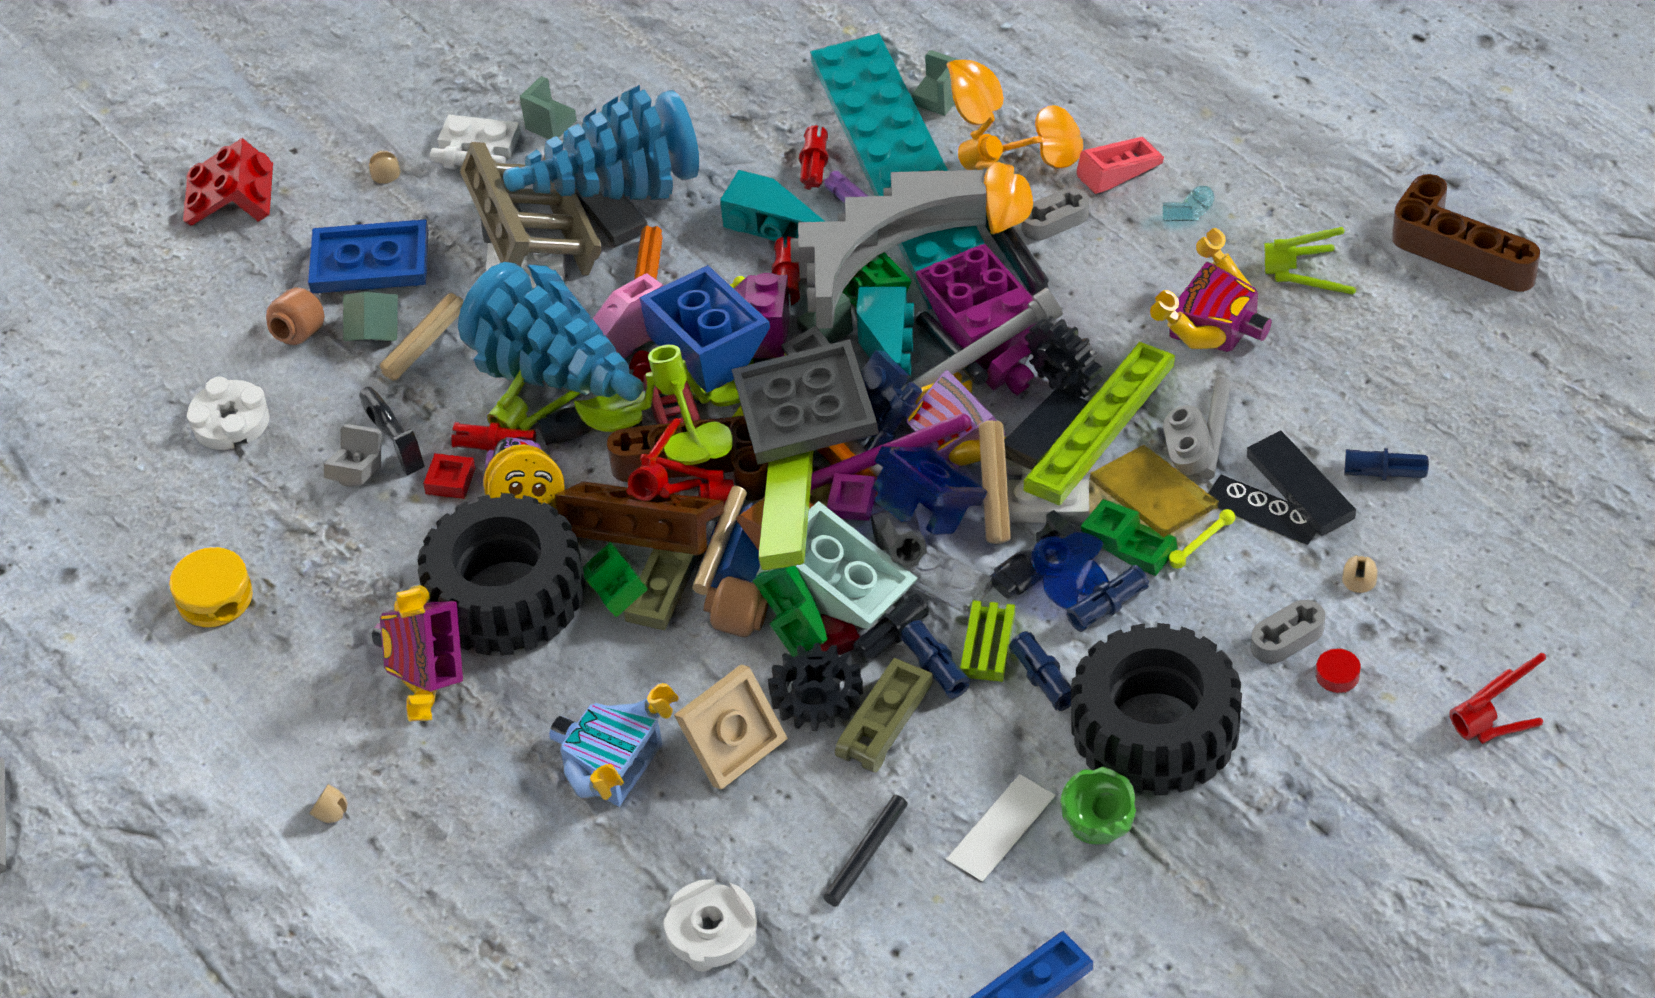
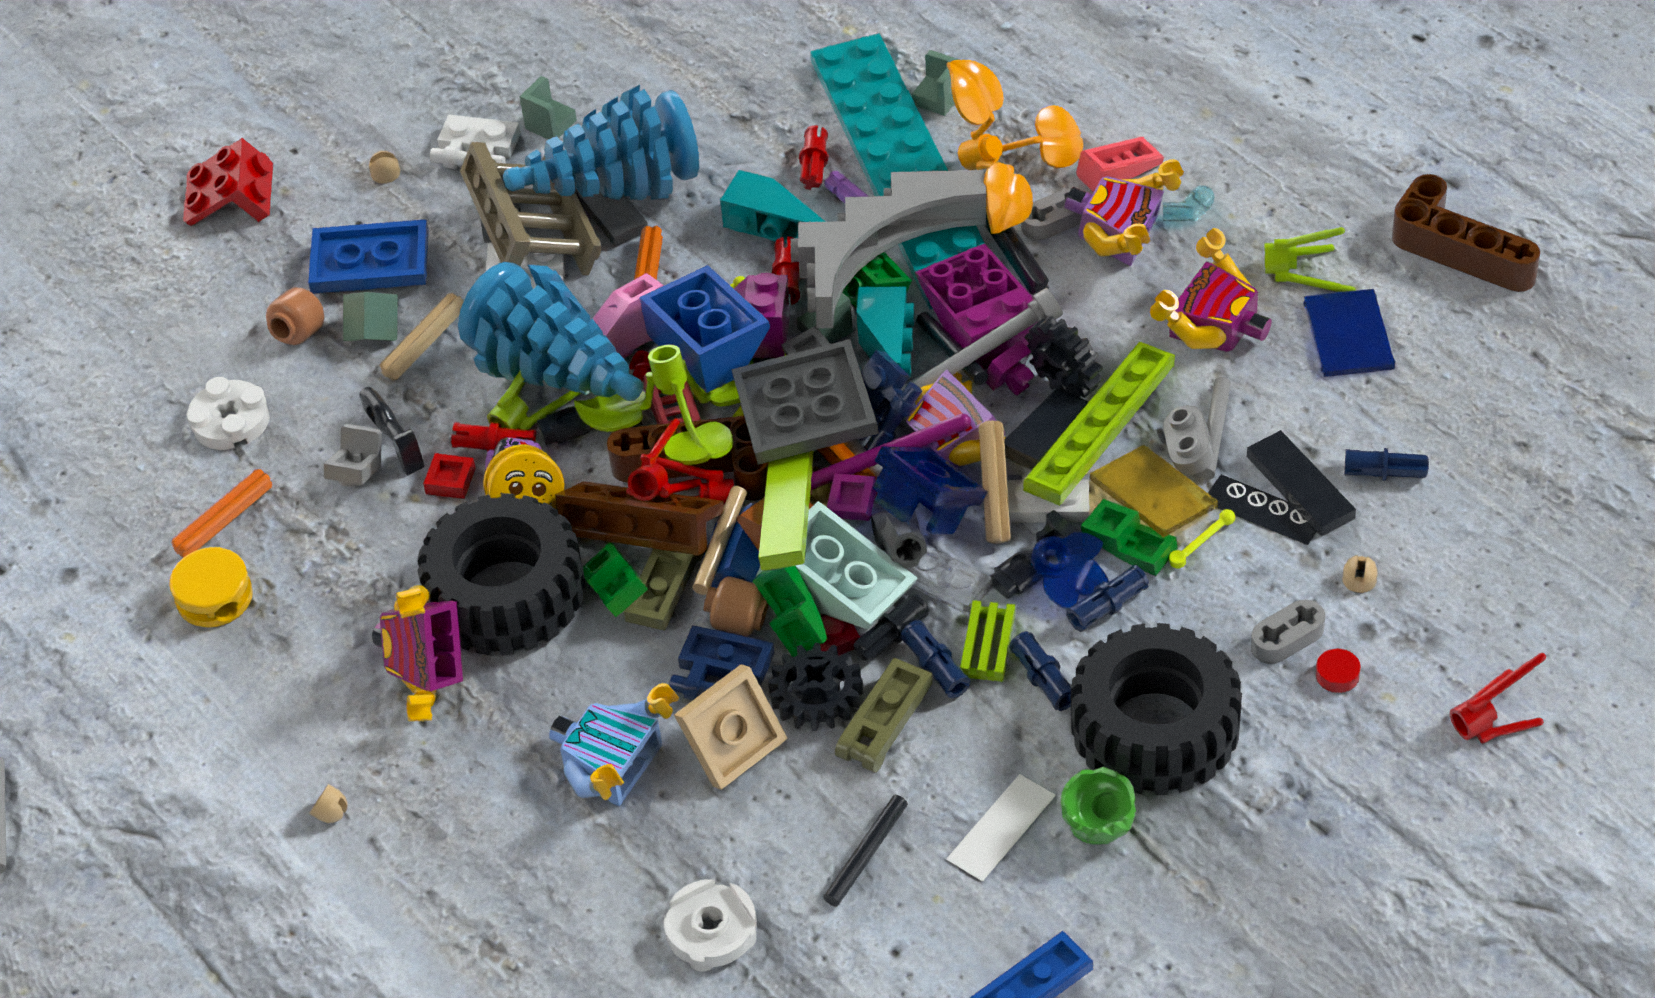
none -> orange axle [171,469,272,558]
none -> dark blue plate [669,625,775,700]
none -> torso [1064,159,1184,266]
none -> clear blue piece [1303,289,1396,377]

